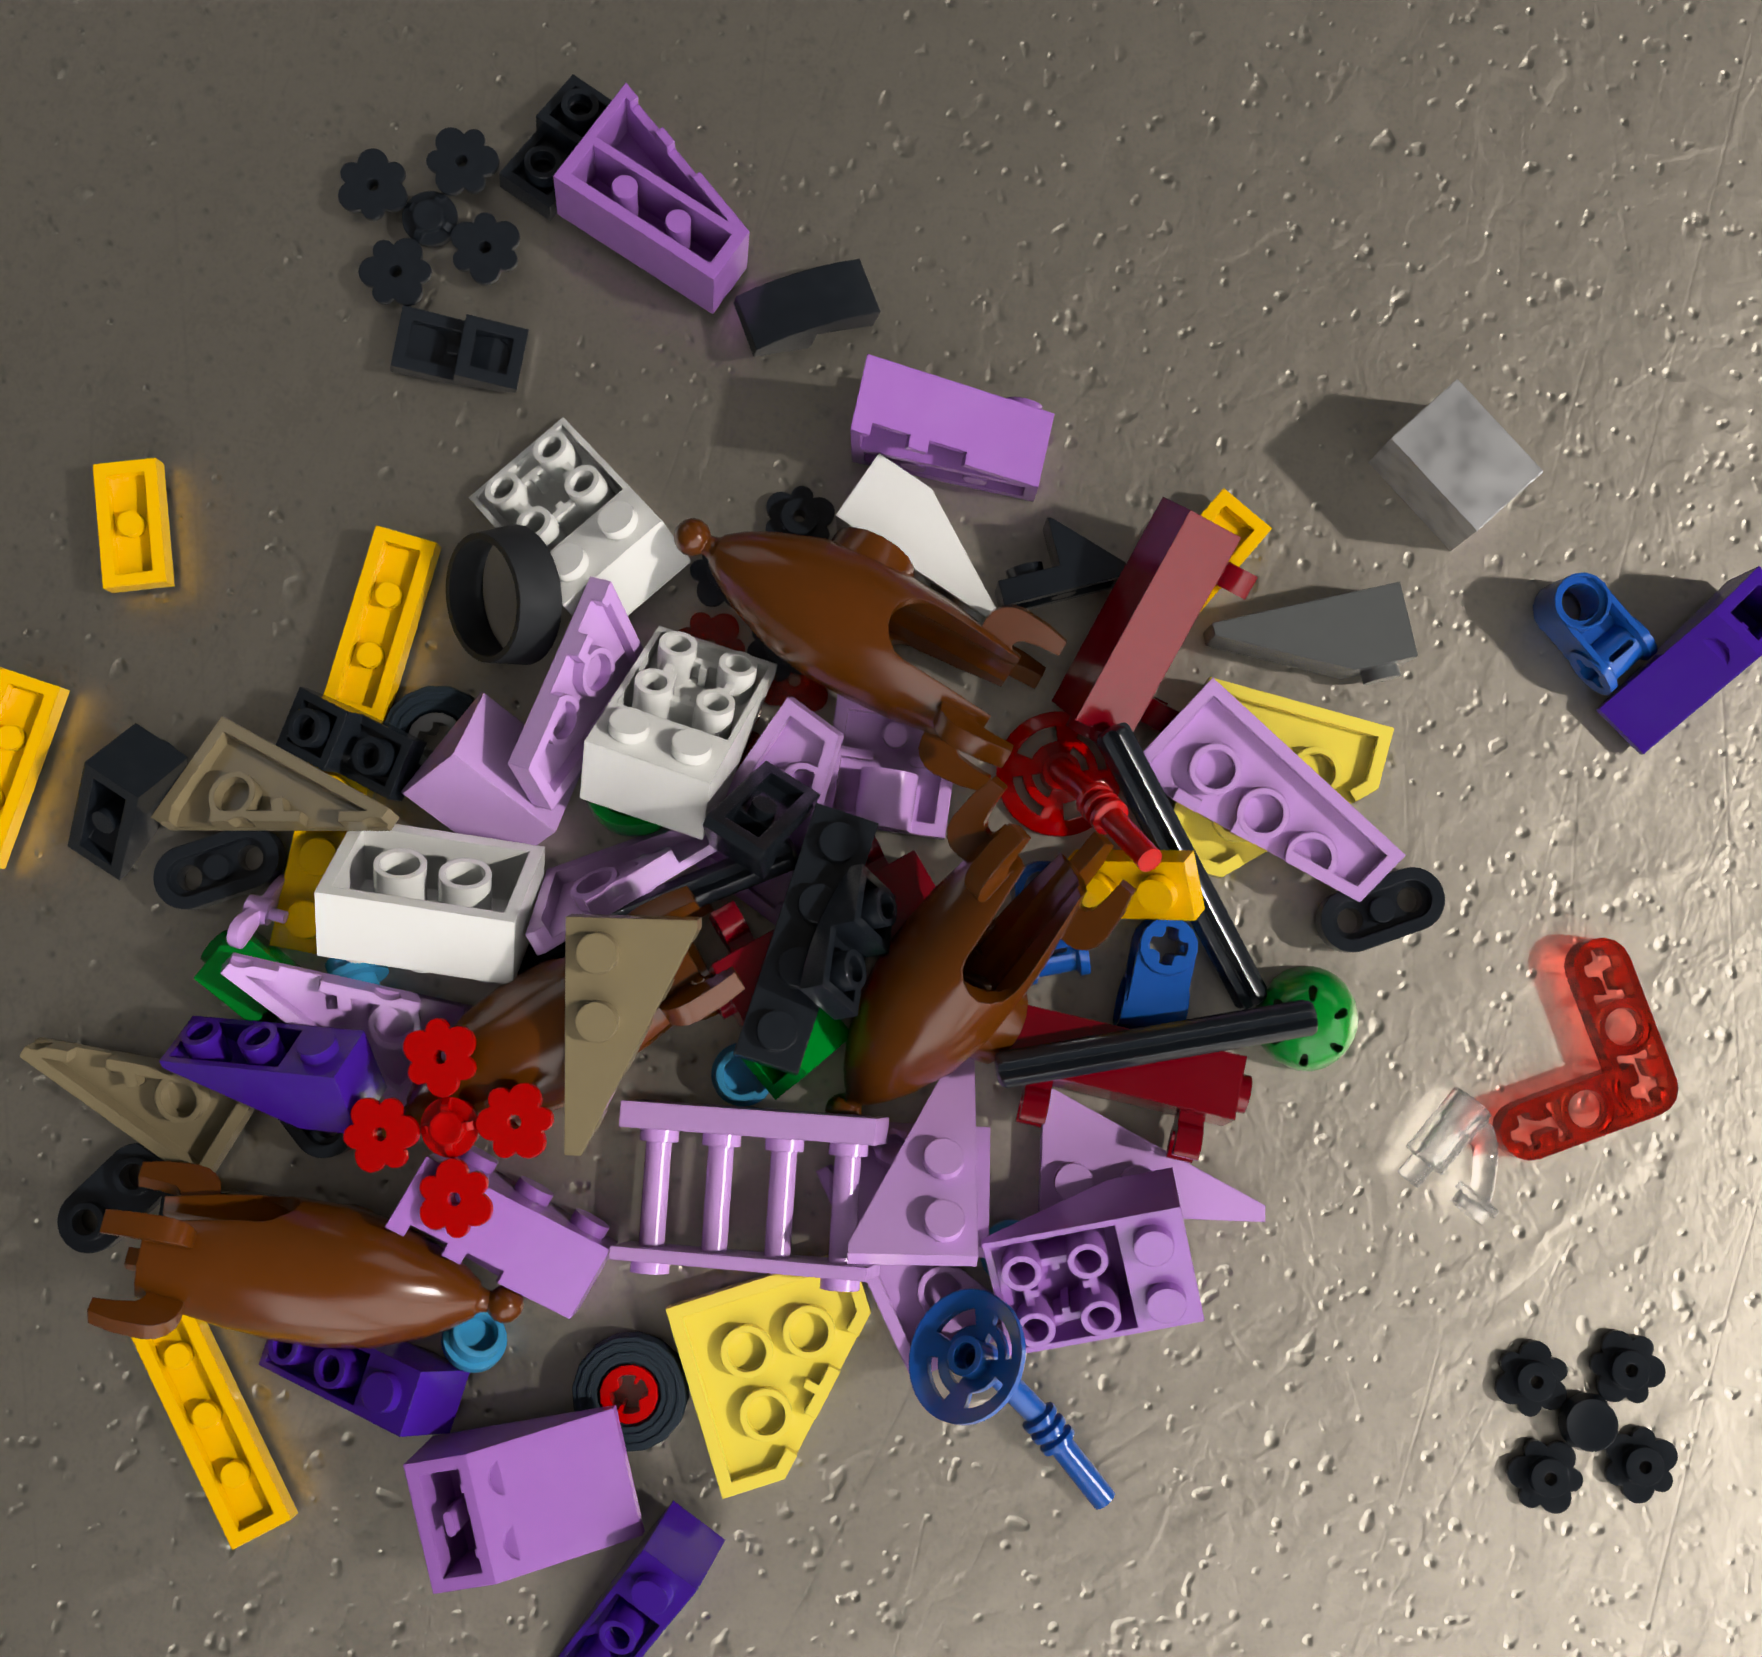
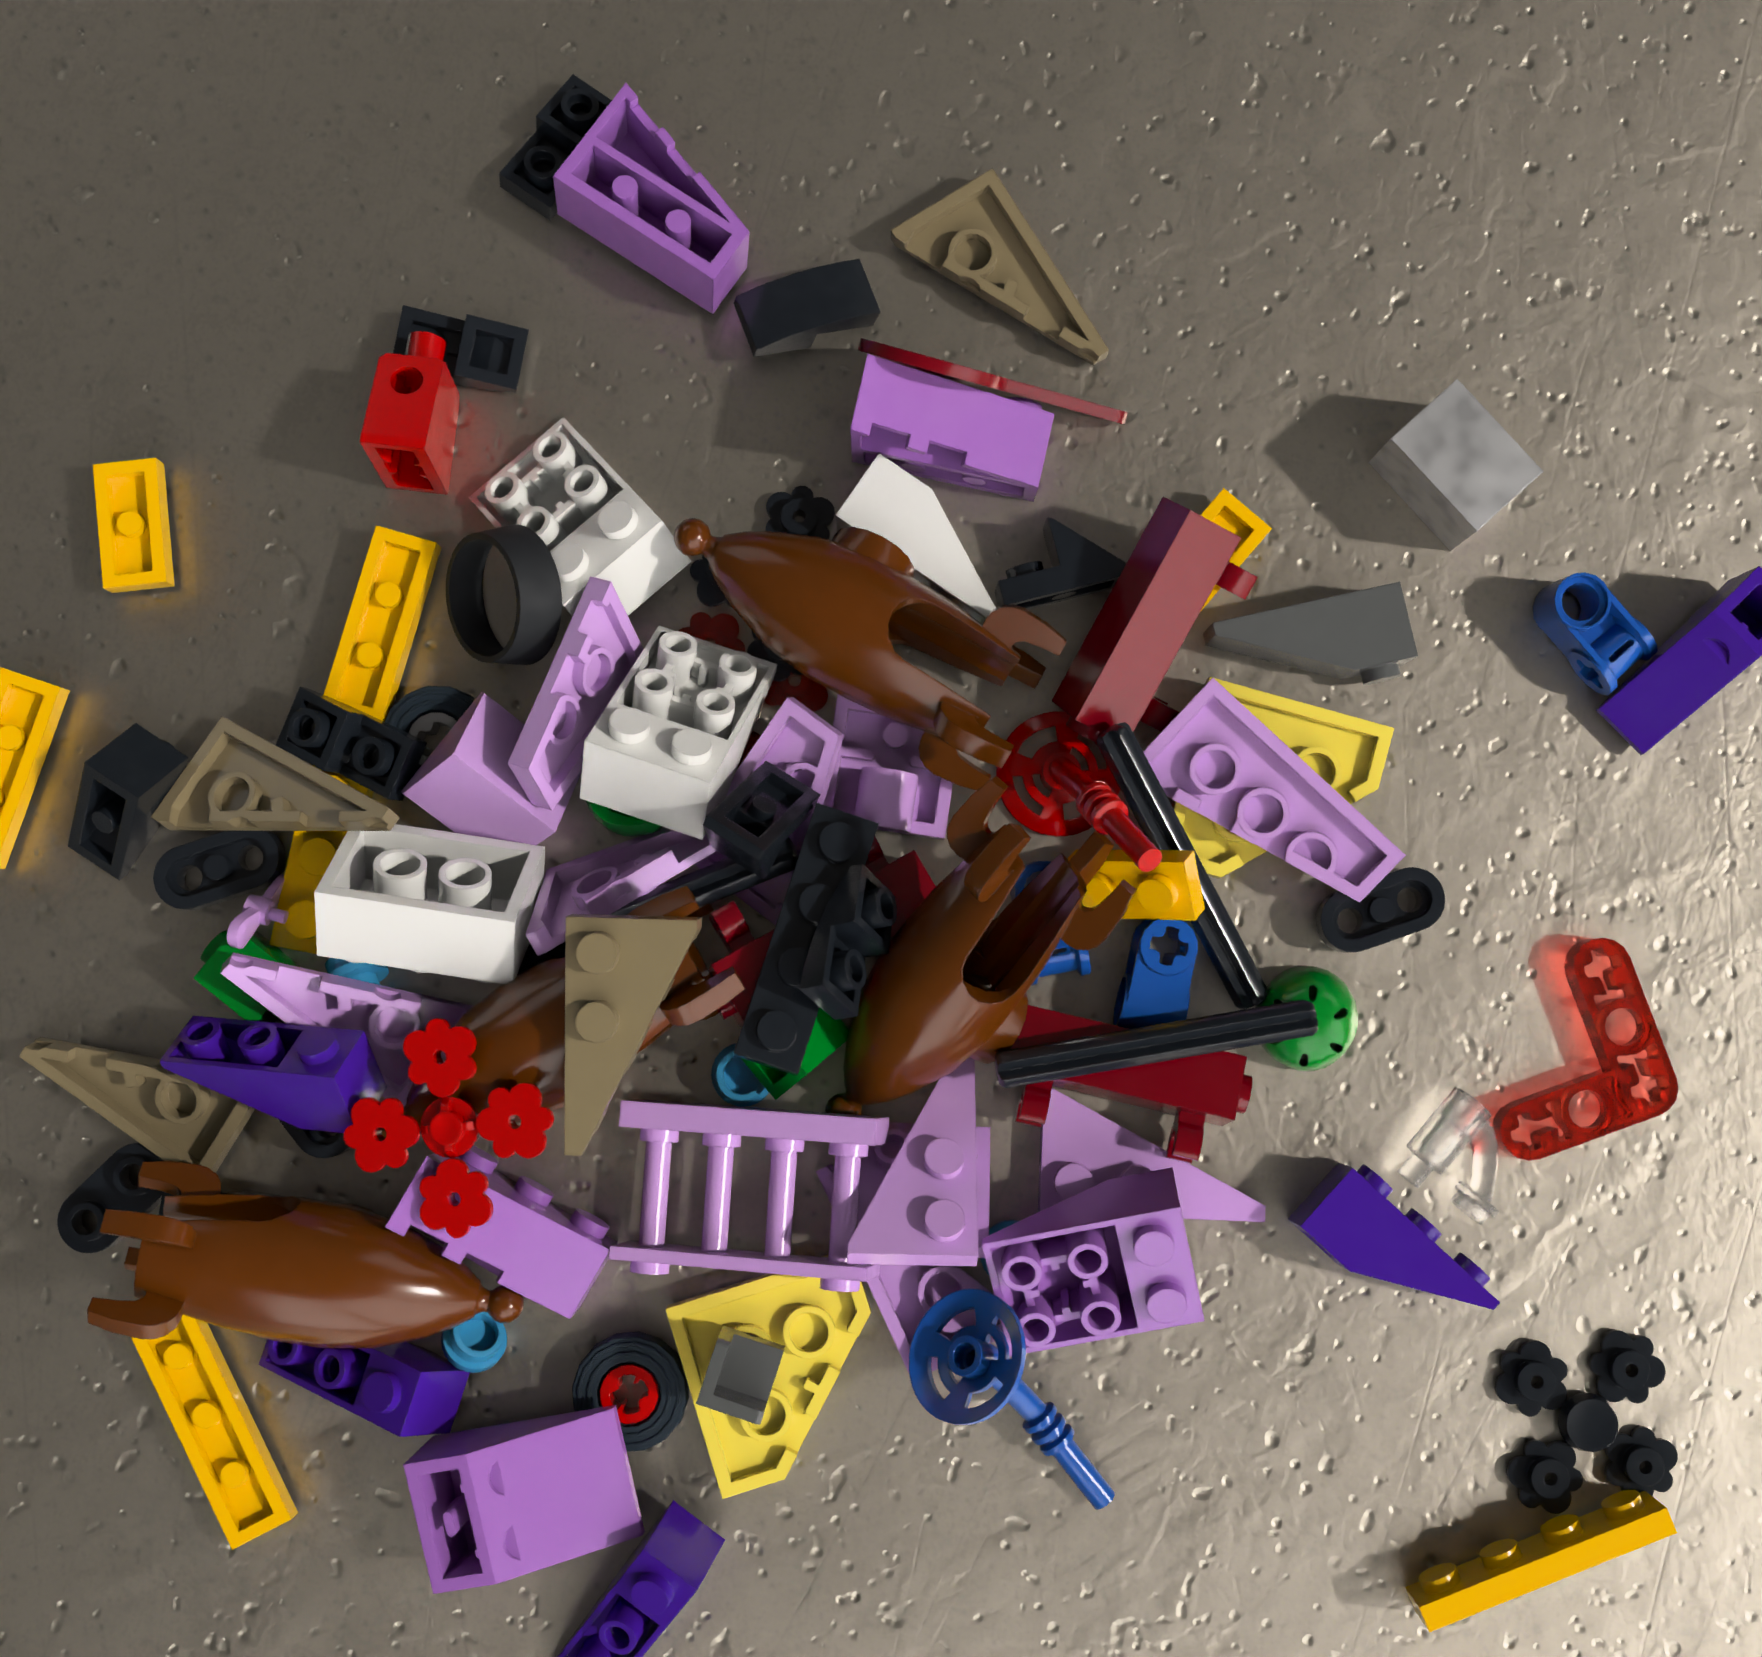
black plant [338,127,520,307] -> none
none -> red torso [360,331,460,495]
none -> dark grey panel [696,1325,785,1424]
none -> dark red piece [858,338,1128,425]
none -> dark tan wing [890,168,1109,366]
none -> dark purple slope [1288,1162,1500,1310]
none -> yellow plate [1405,1490,1677,1632]

